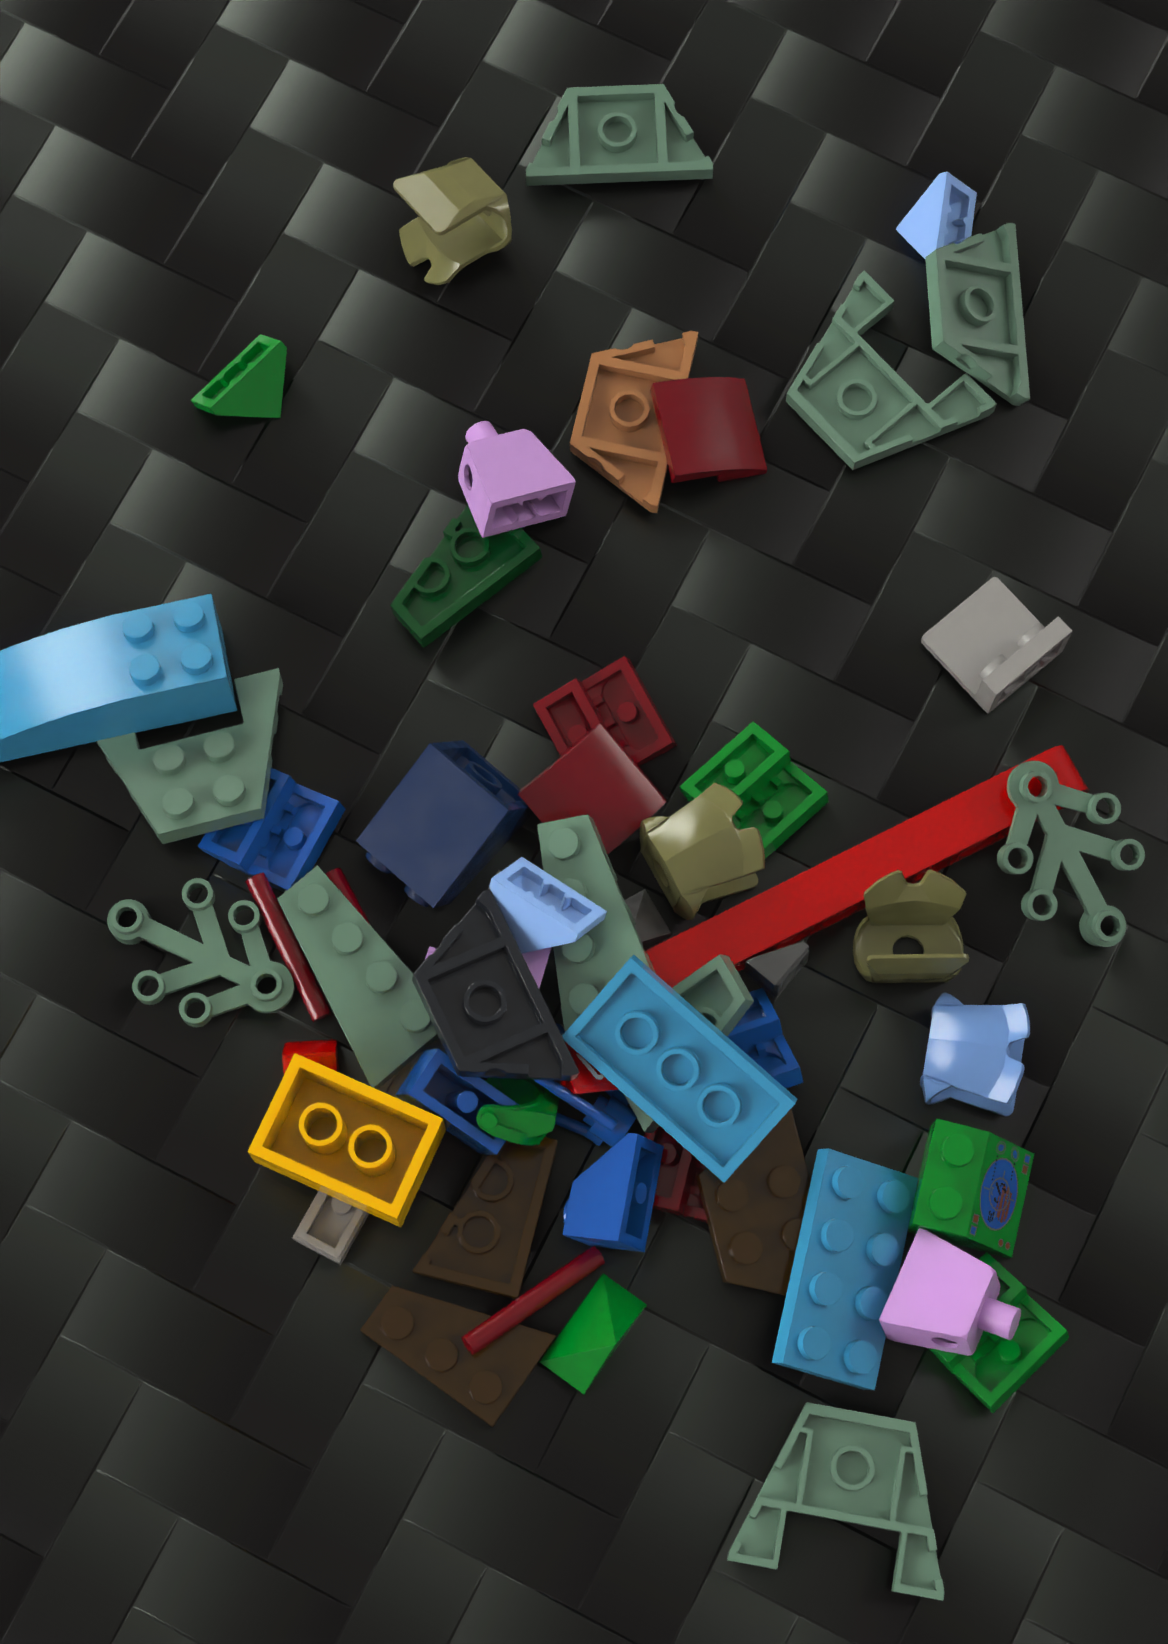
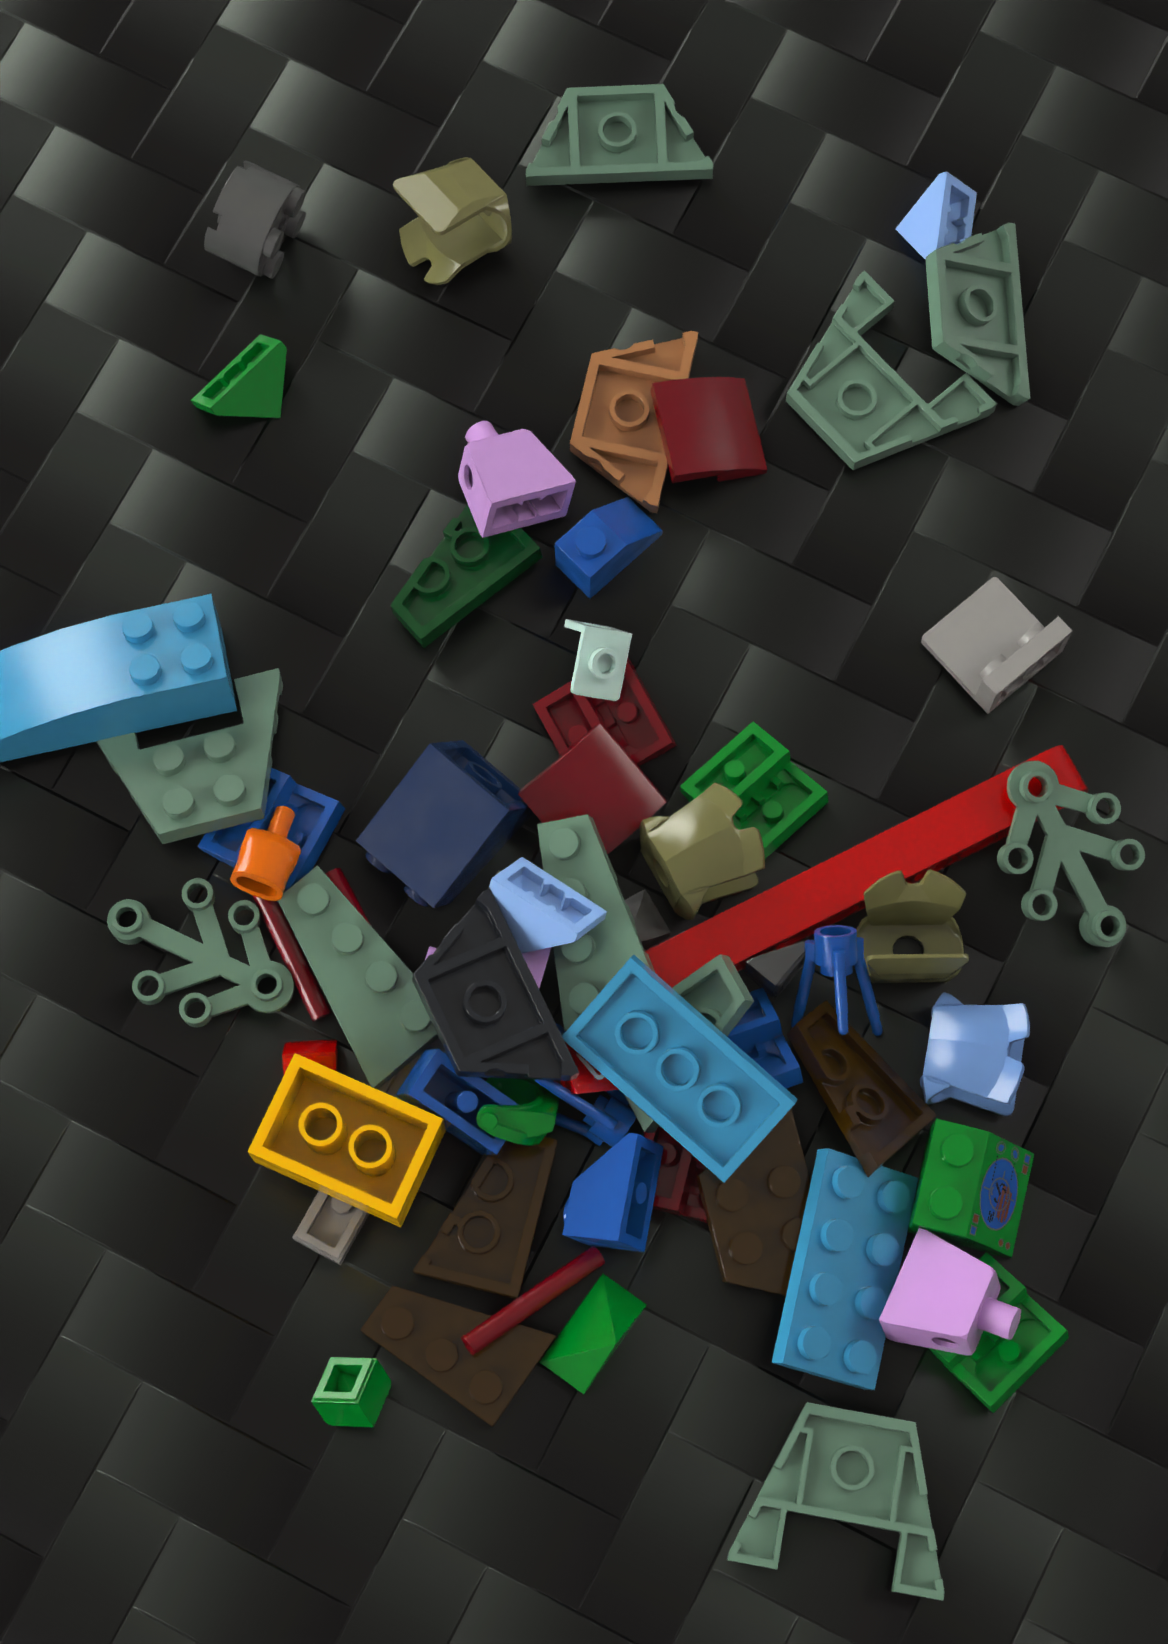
none -> dark grey brick [204,160,306,279]
none -> orange piece [230,806,301,901]
none -> green slope [311,1357,391,1427]
none -> blue slope [555,497,663,599]
none -> light aqua bracket [564,619,632,701]
none -> dark brown wing [787,1000,937,1177]
none -> blue plant [791,925,883,1036]

